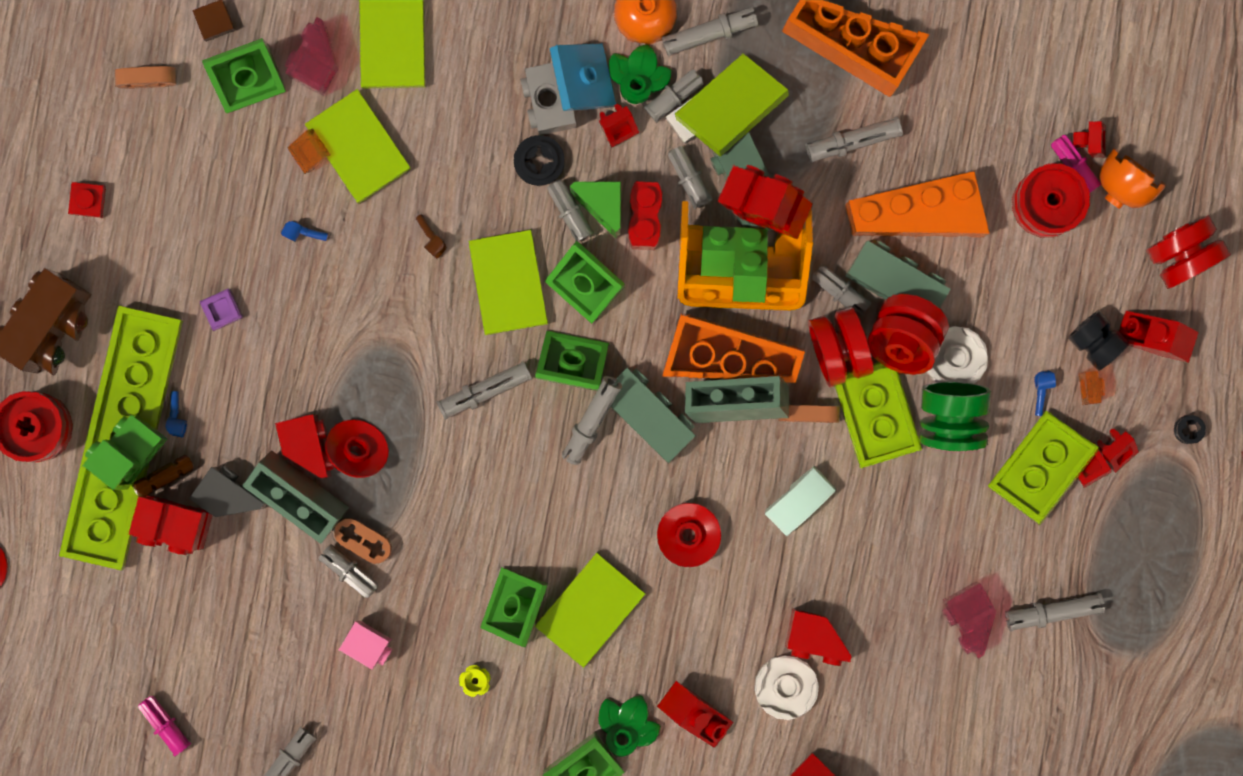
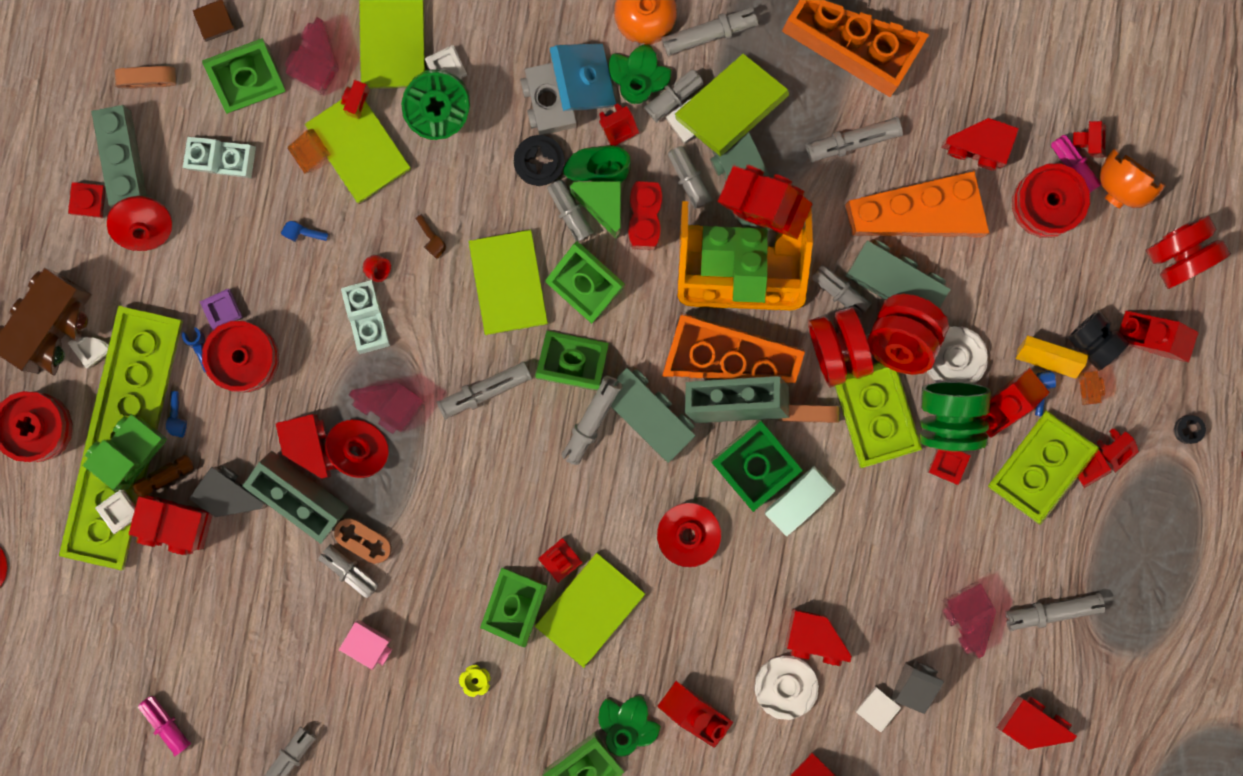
none -> white tile [68,337,109,369]
none -> sand green brick [91,105,147,207]
none -> white tile [95,490,136,534]
none -> red dish [107,196,172,251]
none -> blue hand [182,327,206,373]
none -> light aqua slope [183,137,256,178]
none -> red wheel [202,321,279,393]
none -> red plate [341,80,370,119]
none -> light aqua slope [341,280,390,354]
none -> clear pink slope [349,382,425,434]
none -> red hinge [362,255,391,283]
none -> green wheel [401,68,470,140]
none -> white tile [425,45,467,79]
none -> red tile [538,538,583,583]
none -> green cap [564,146,631,185]
none -> green brick [710,420,803,512]
none -> white tile [855,687,901,732]
none -> dark grey slope [891,661,944,714]
none -> red plate [927,449,970,485]
none -> red slope [941,118,1019,171]
none -> red slope [977,368,1050,438]
none -> red slope [996,696,1077,750]
none -> yellow tile [1015,335,1088,379]

